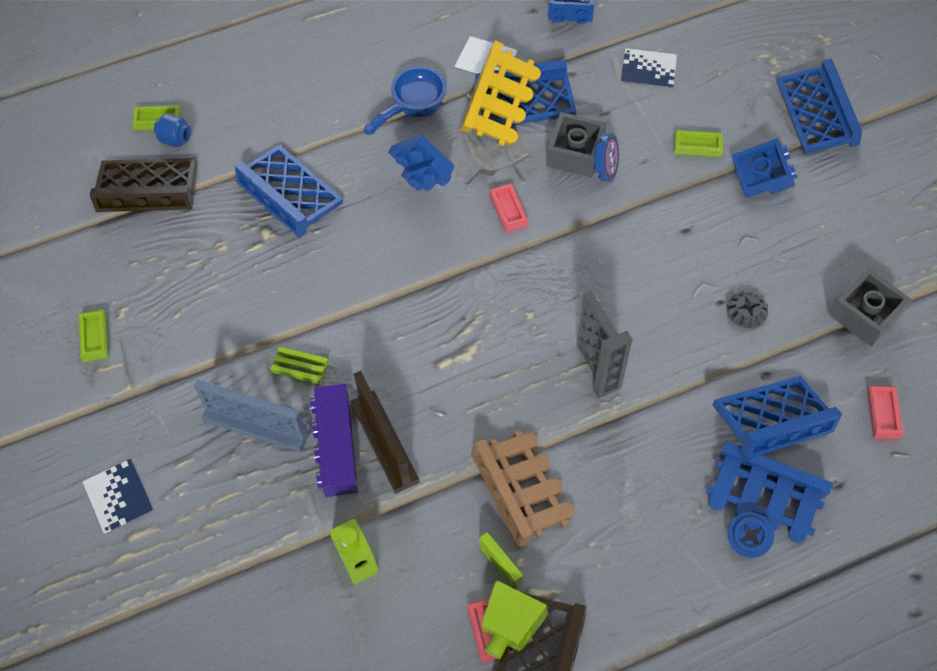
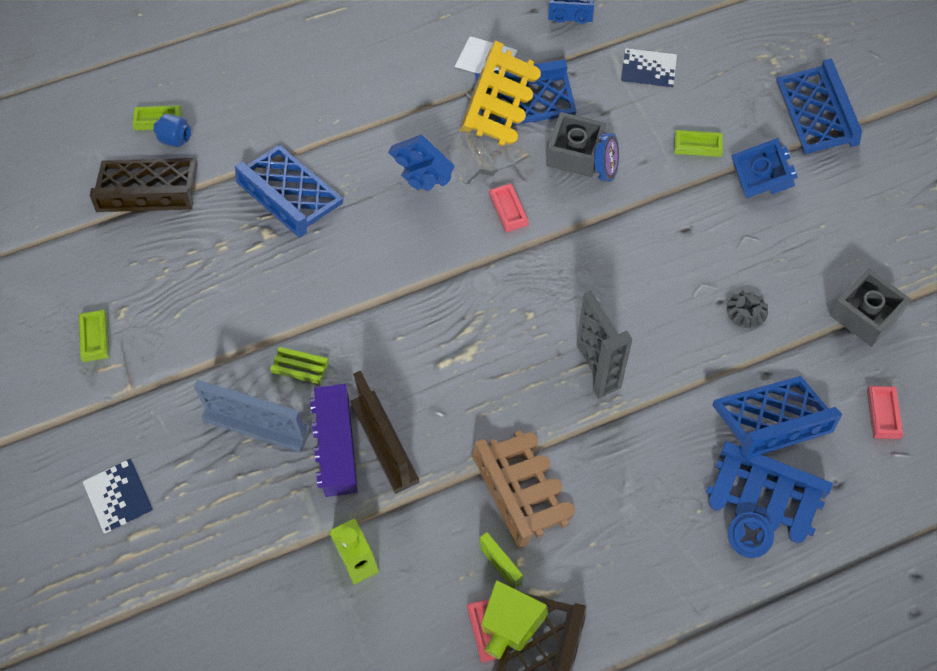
blue piece [364,66,446,135] -> none

